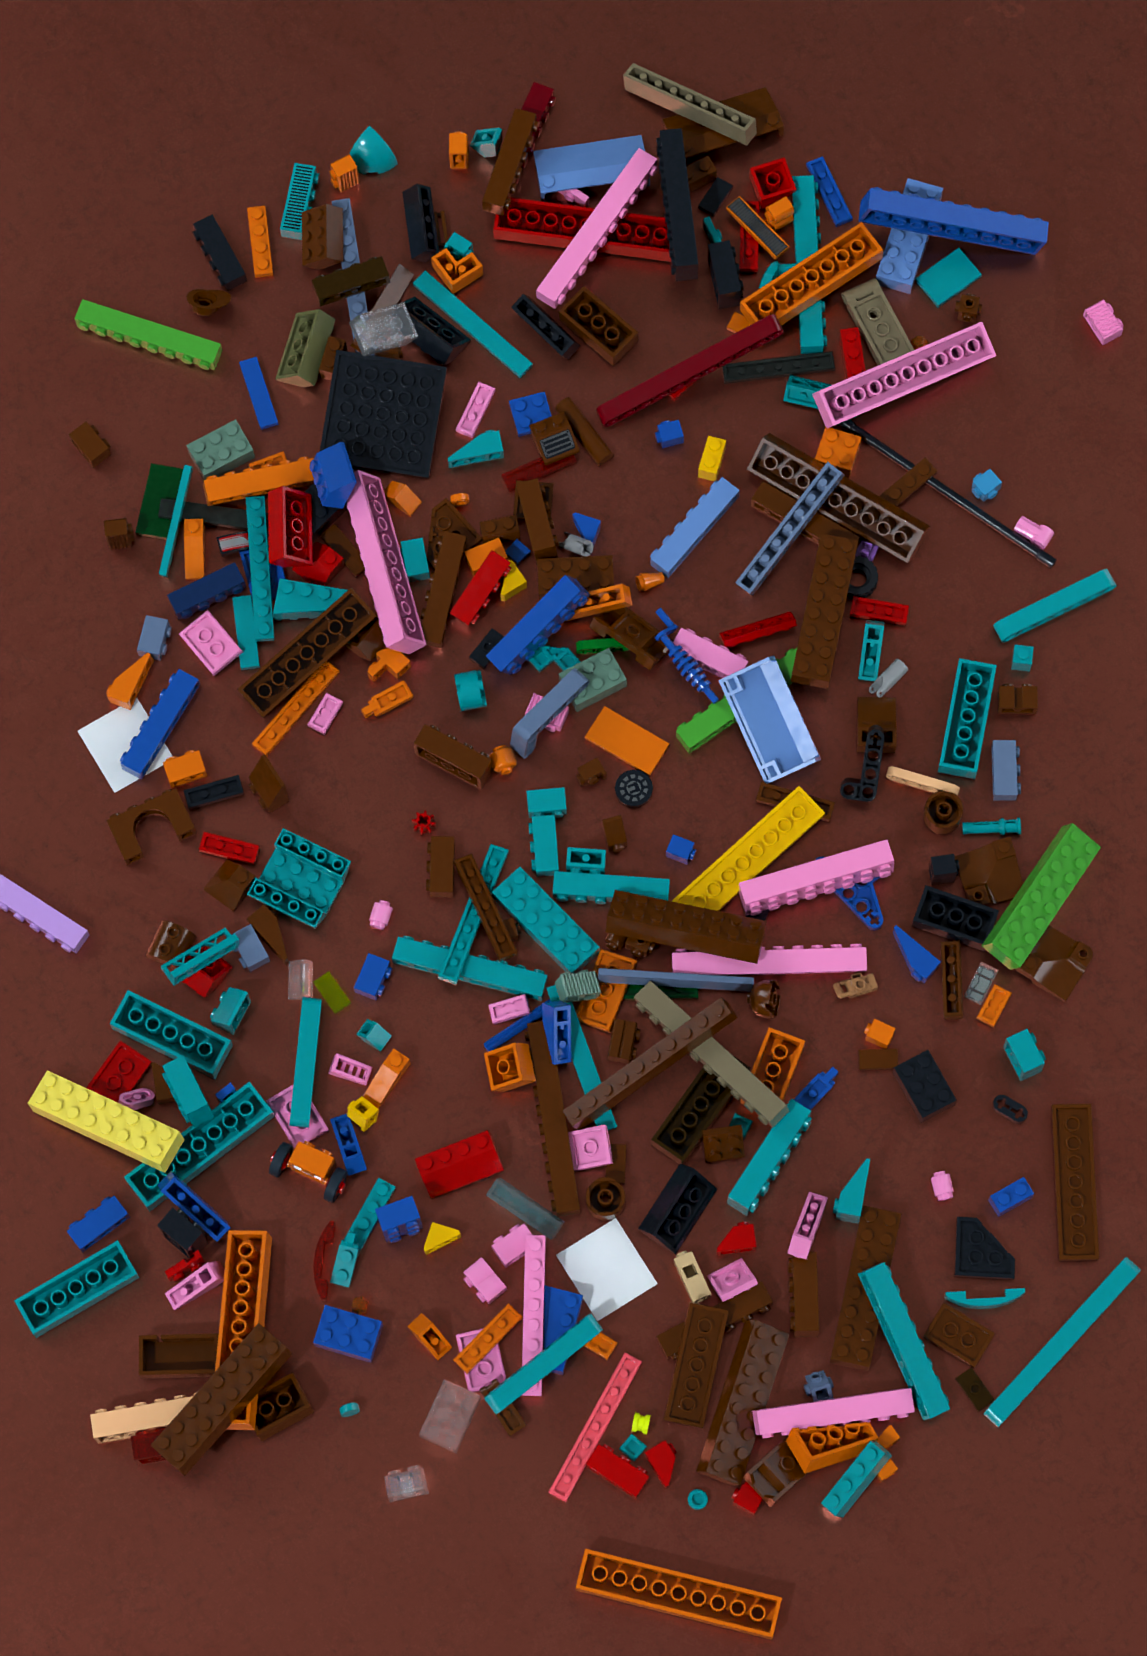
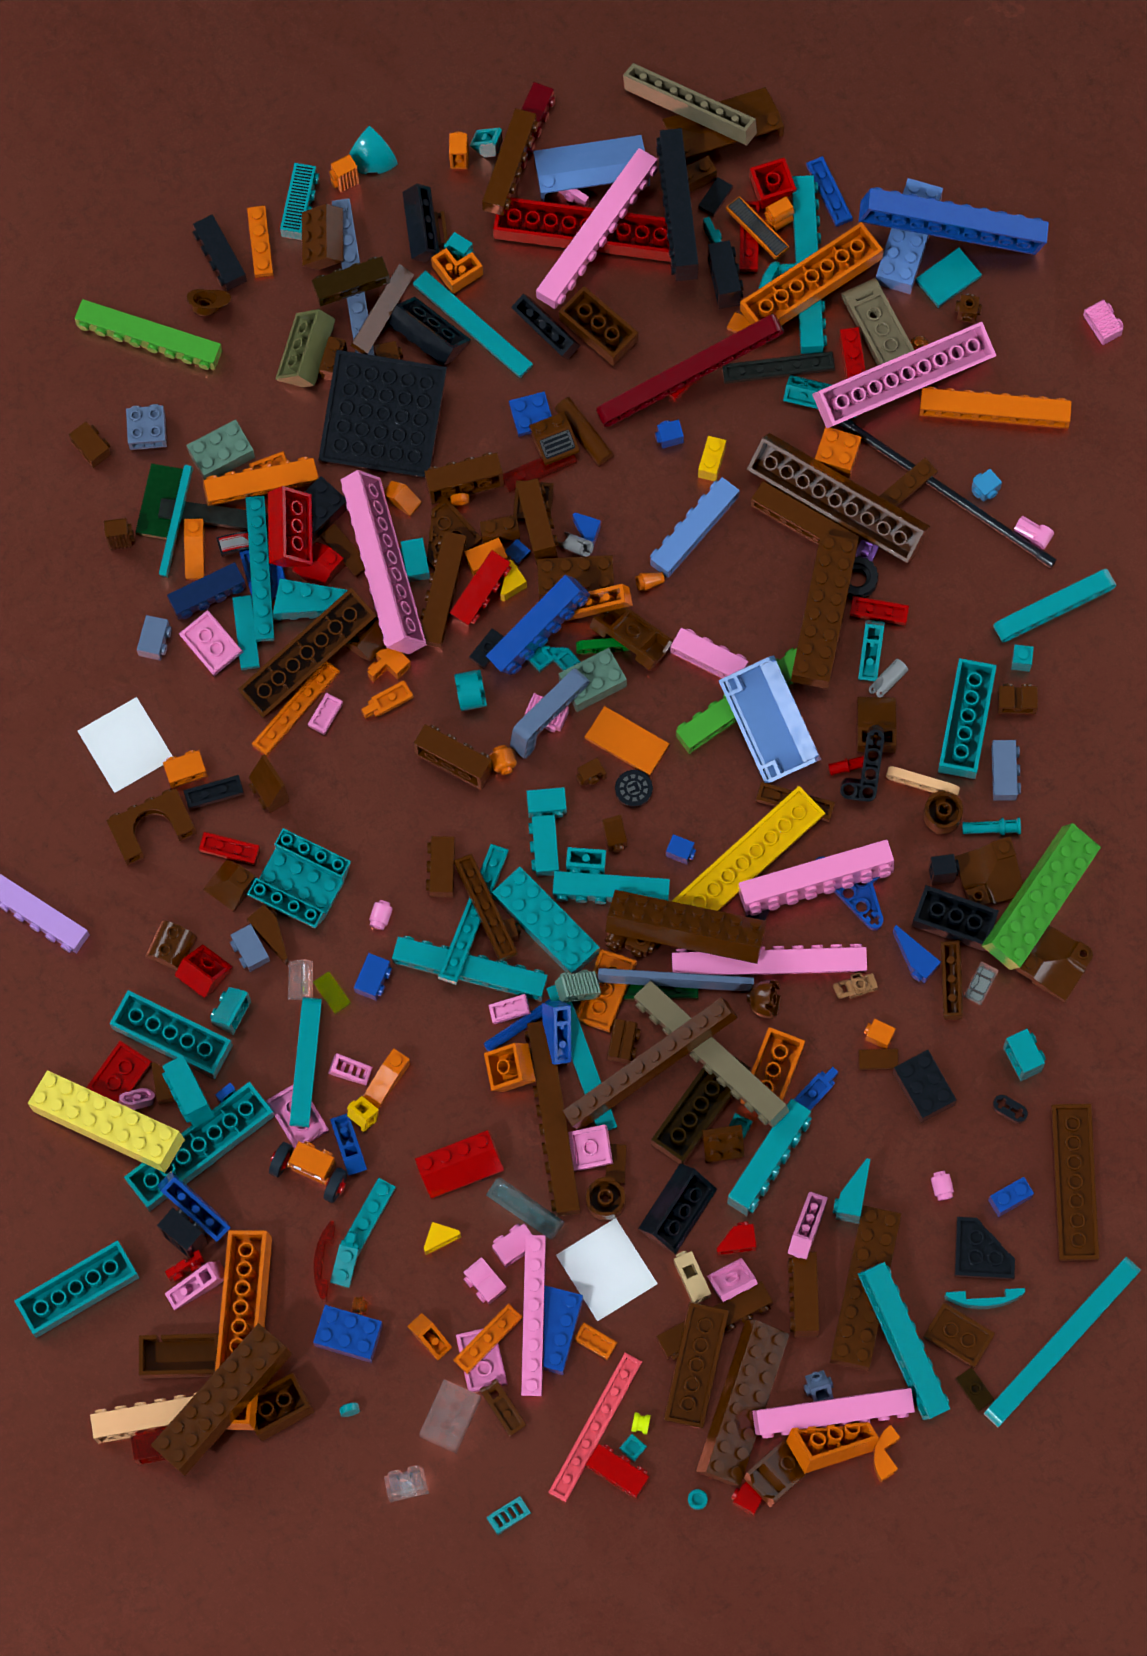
blue brick [67,1196,130,1253] -> none
orange slope [106,653,154,710] -> none
blue brick [120,669,200,780] -> none
teal fence [161,927,239,986] -> none
blue tile [239,357,279,430] -> none
blue slope [310,442,357,509] -> none
clear brick [349,303,418,357] -> none
teal brick [356,1019,392,1051] -> none
blue brick [375,1196,423,1243] -> none
red gear [412,810,436,835] -> none
teal slope [448,430,504,468] -> none
bright pink tile [456,382,496,438] -> none
teal beam [484,1313,603,1414] -> none
orange brick [575,1549,782,1640] -> none
red slope [645,1440,677,1489] -> none
blue piece [655,608,719,704] -> none
red plate [719,611,797,647] -> none
sand blue brick [735,461,845,595] -> none
teal brick [821,1441,892,1518] -> none
orange plate [976,984,1012,1028] -> none
none -> sand blue brick [126,404,167,450]
none -> reddish brown brick [424,452,504,505]
none -> teal slope [486,1496,531,1535]
none -> red axle [828,756,864,776]
none -> orange brick [919,387,1072,429]

